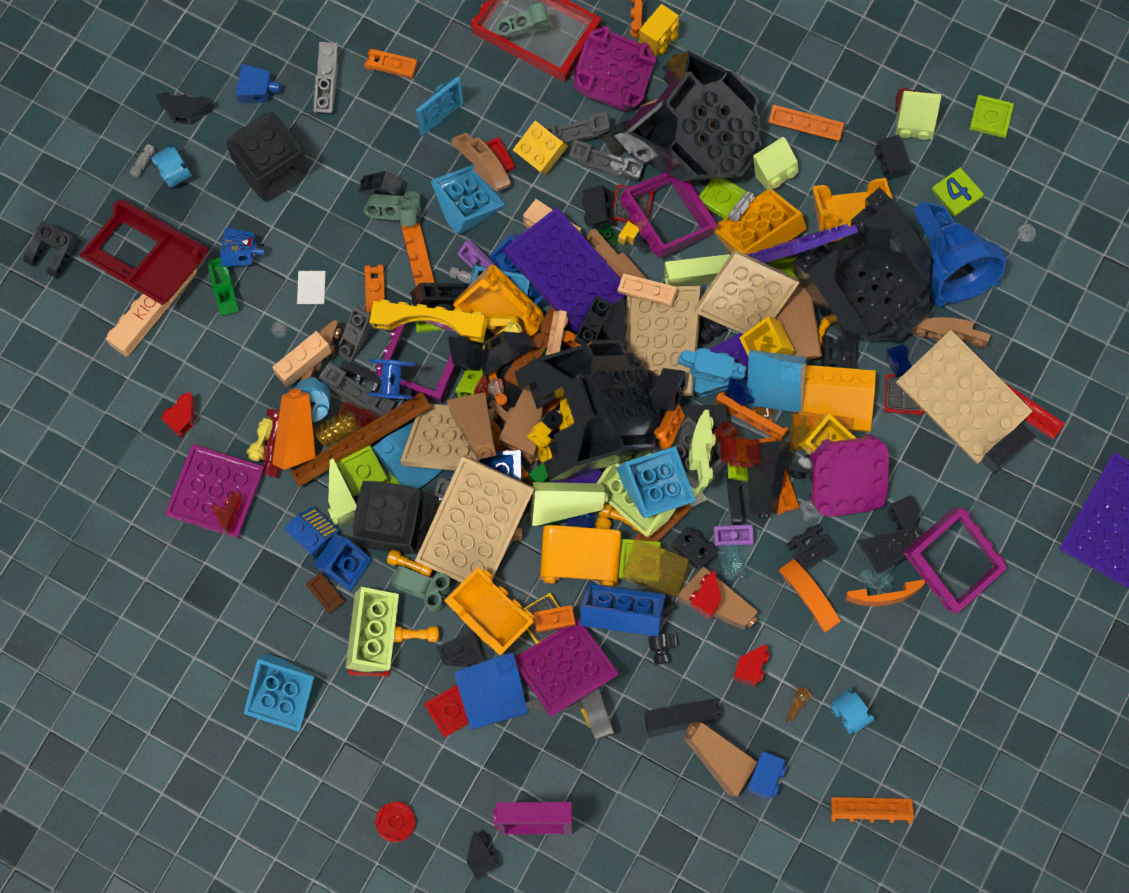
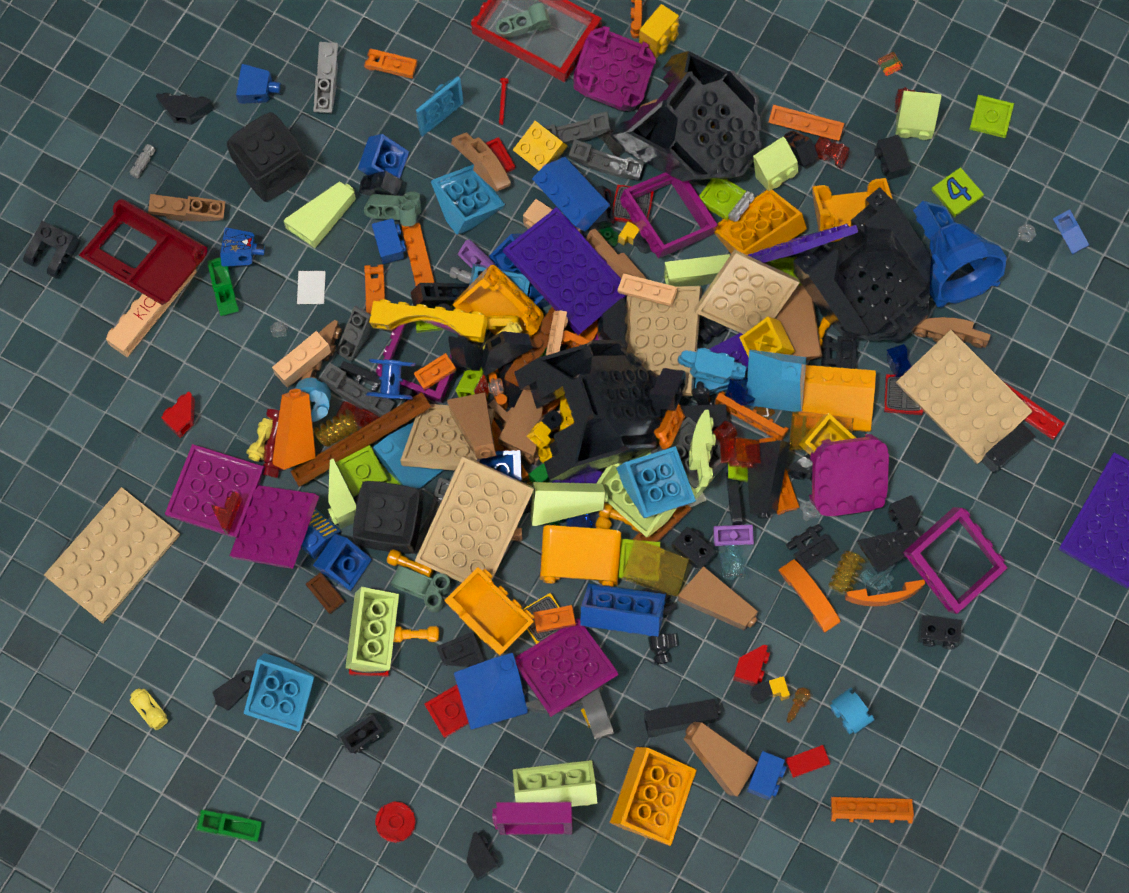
dark azure brick [151,144,193,188] -> none
black slope [574,295,613,345] -> none
red slope [689,571,721,620] -> none
none -> tan plate [44,487,180,623]
none -> light yellow piece [130,688,168,730]
none -> medium nougat slope [148,194,225,221]
none -> green slope [195,809,262,842]
none -> black piece [212,670,253,711]
none -> magenta plate [229,485,319,569]
none -> yellowish green slope [284,182,356,248]
none -> black brick [337,713,384,754]
none -> blue slope [358,134,409,179]
none -> blue brick [372,218,406,264]
none -> orange plate [414,353,457,391]
none -> red piece [499,78,509,125]
none -> yellowish green slope [513,760,597,806]
none -> blue slope [532,157,610,232]
none -> light orange slope [610,747,696,846]
none -> black piece [692,381,712,405]
none -> leg [750,676,790,704]
none -> black slope [784,131,819,167]
none -> red tile [785,745,830,779]
none -> clear red leg [815,137,849,169]
none -> clear yellow piece [828,551,866,595]
none -> clear orange tile [877,51,903,76]
none -> black brick [918,615,962,649]
none -> slope [1053,209,1089,254]

